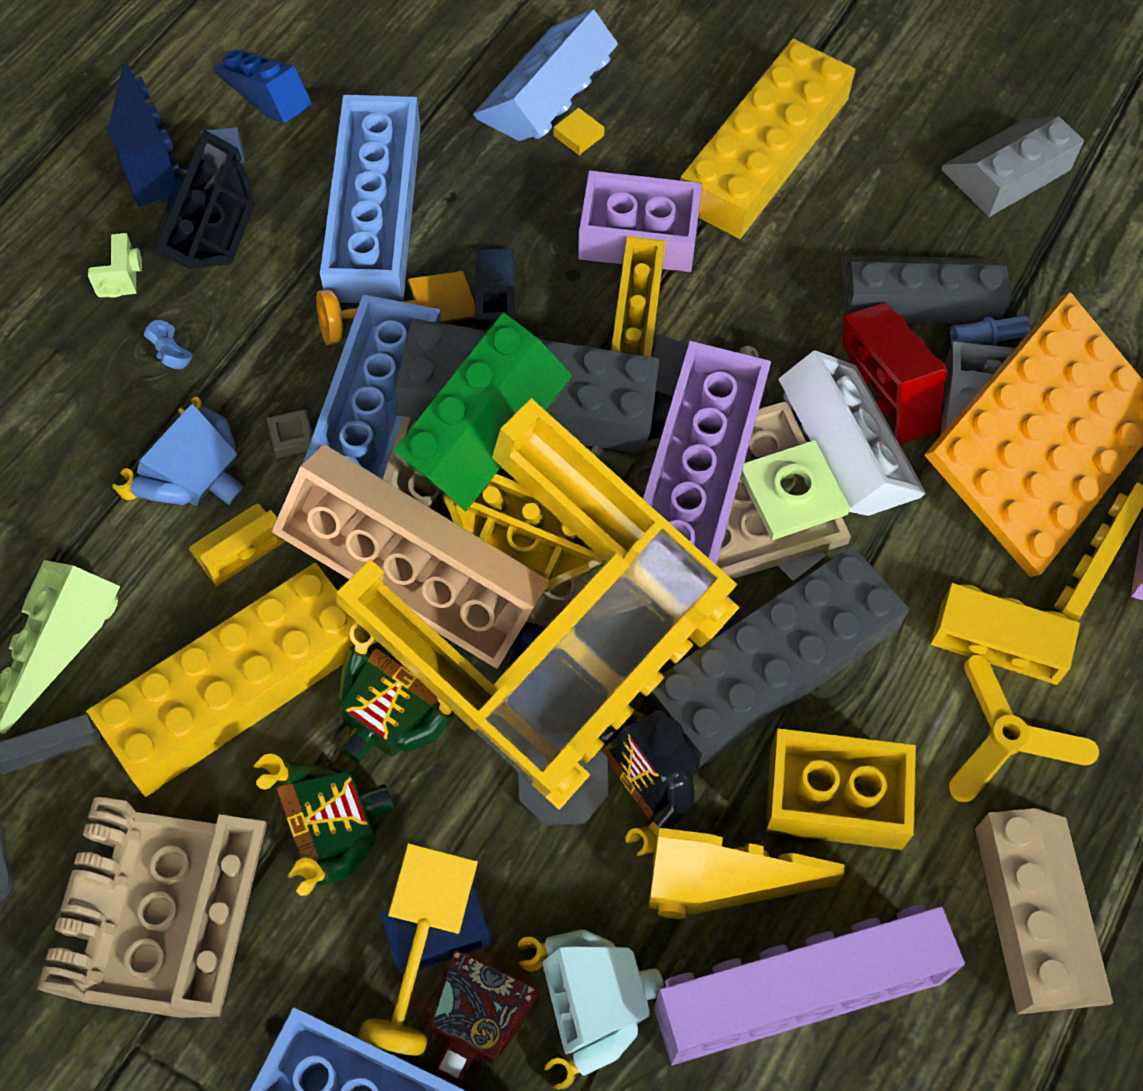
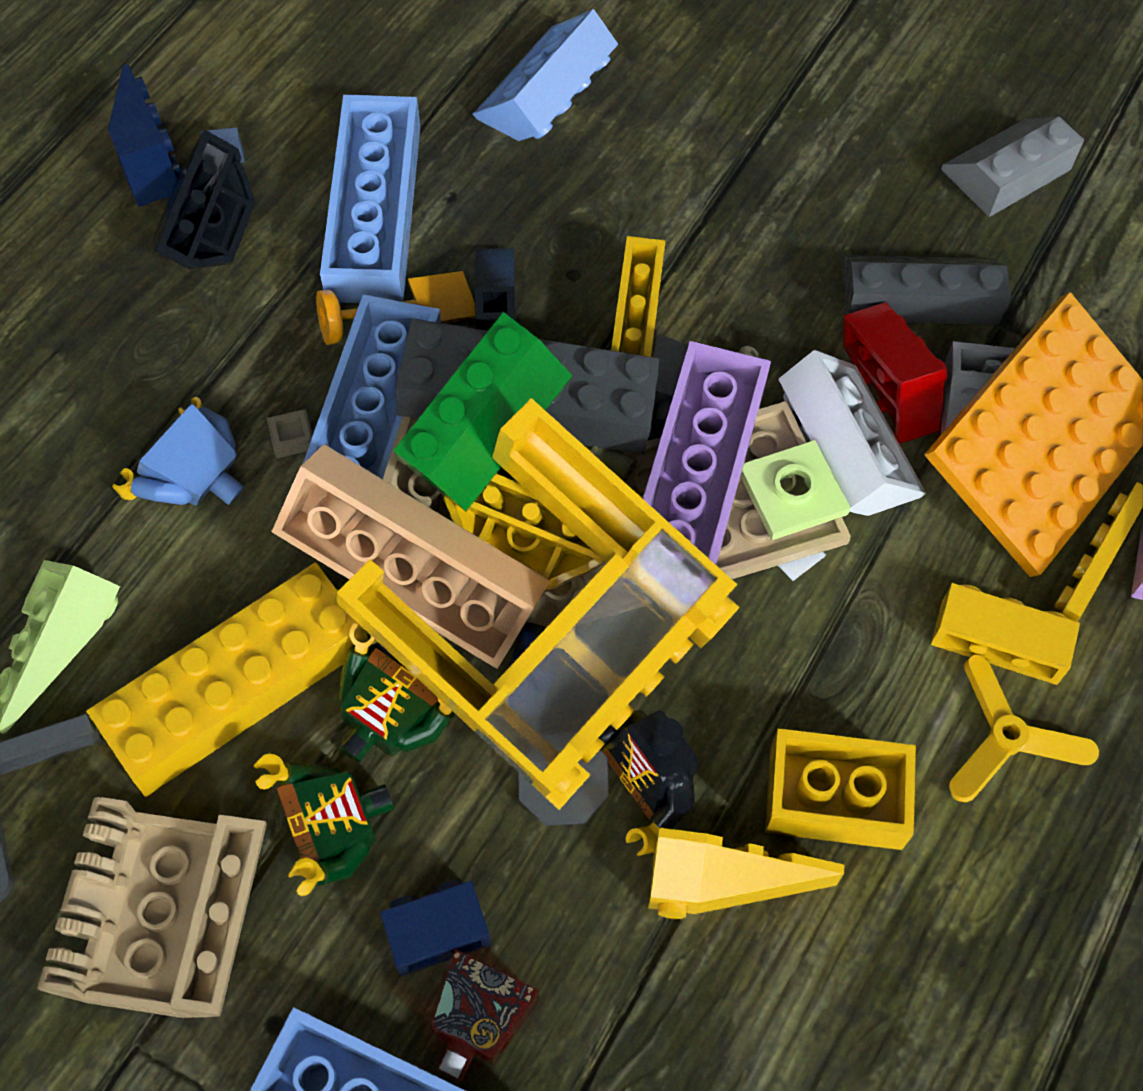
yellowish green bracket [88,233,142,297] -> none
medium blue piece [144,320,193,369] -> none
yellow panel [189,504,286,587] -> none
blue slope [214,49,312,123] -> none
yellow piece [357,843,478,1056] -> none
light aqua torso [517,929,664,1089] -> none
yellow tile [553,108,605,155] -> none
lavender brick [579,171,702,272] -> none
dark grey brick [644,545,909,772] -> none
lavender brick [654,904,965,1066] -> none
yellow brick [680,39,856,239] -> none
light blue axle [950,316,1031,346] -> none
tan slope [975,808,1113,1015] -> none

